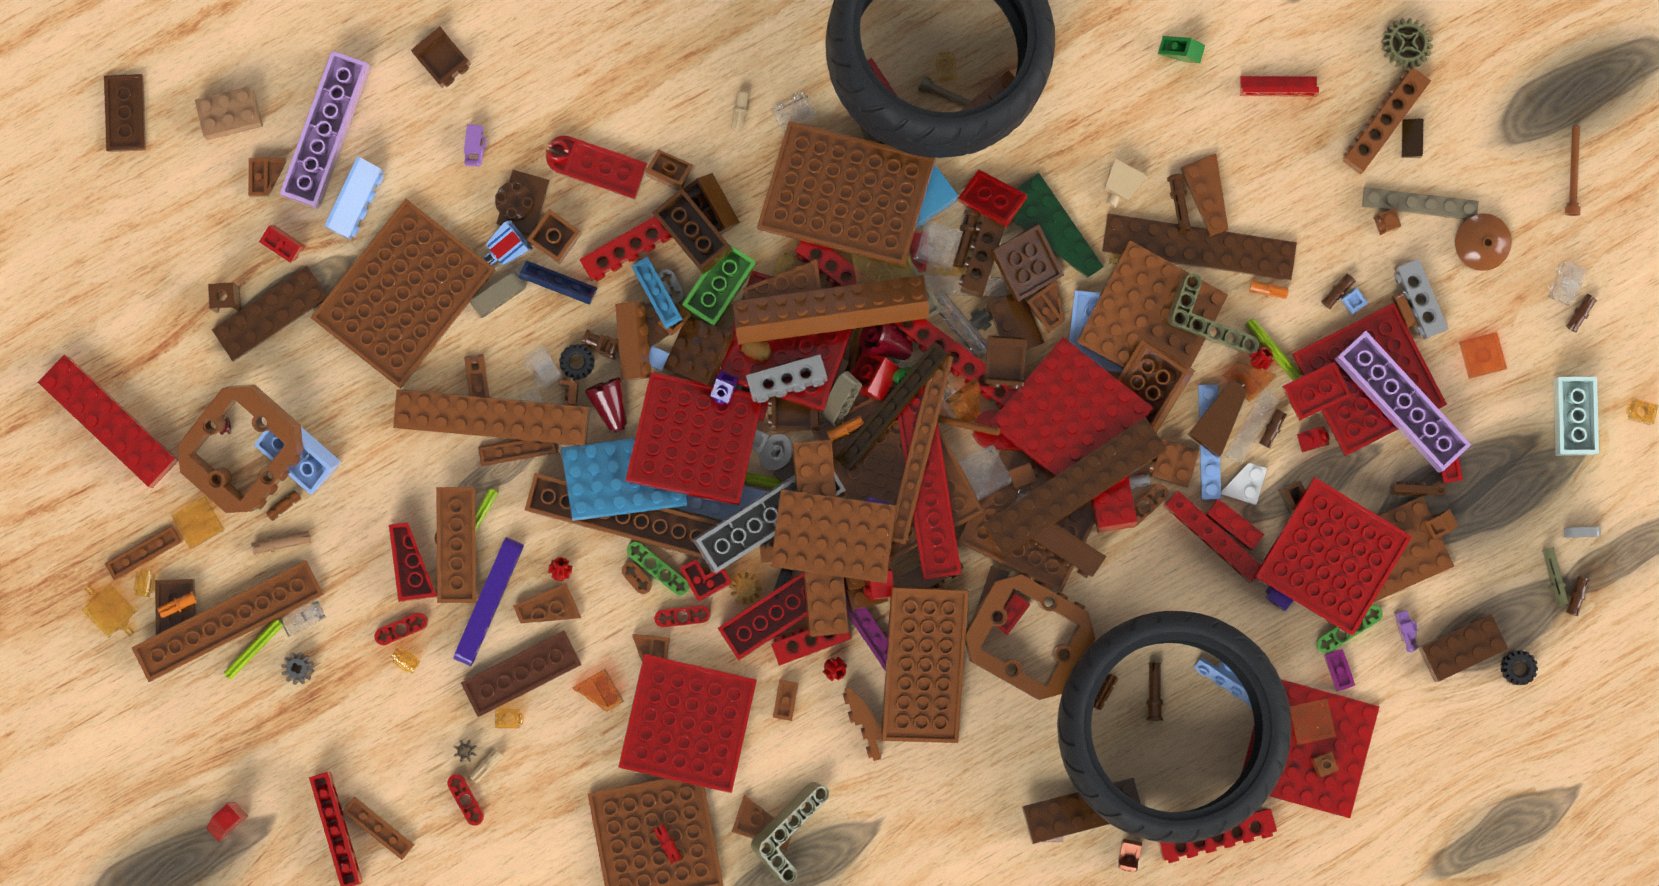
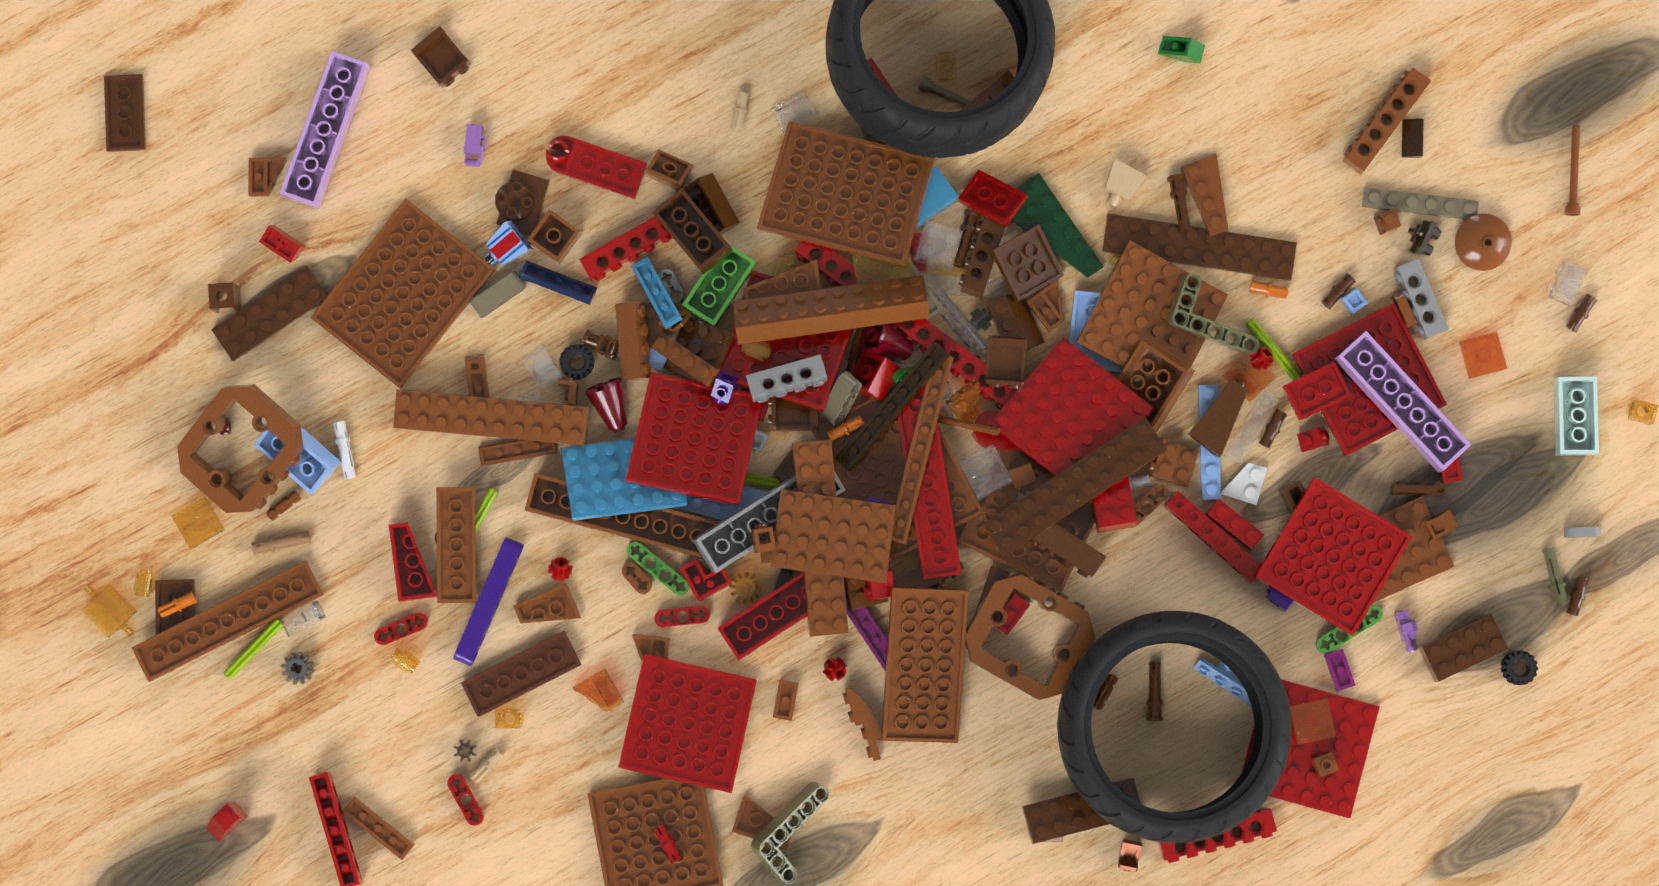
red brick [37,355,179,488] -> none
dark orange tile [105,526,182,580] -> none
medium nougat brick [195,86,263,140] -> none
light blue slope [325,156,384,240] -> none
light grey dish [759,434,793,471] -> none
red brick [771,629,851,666] -> none
red fence [1240,76,1319,97] -> none
olive gear [1381,18,1433,70] -> none
none -> white pin [333,421,356,480]
none -> dark orange plate [651,332,719,387]
none -> dark orange brick [751,523,776,553]
none -> dark brown hips [1408,220,1442,256]

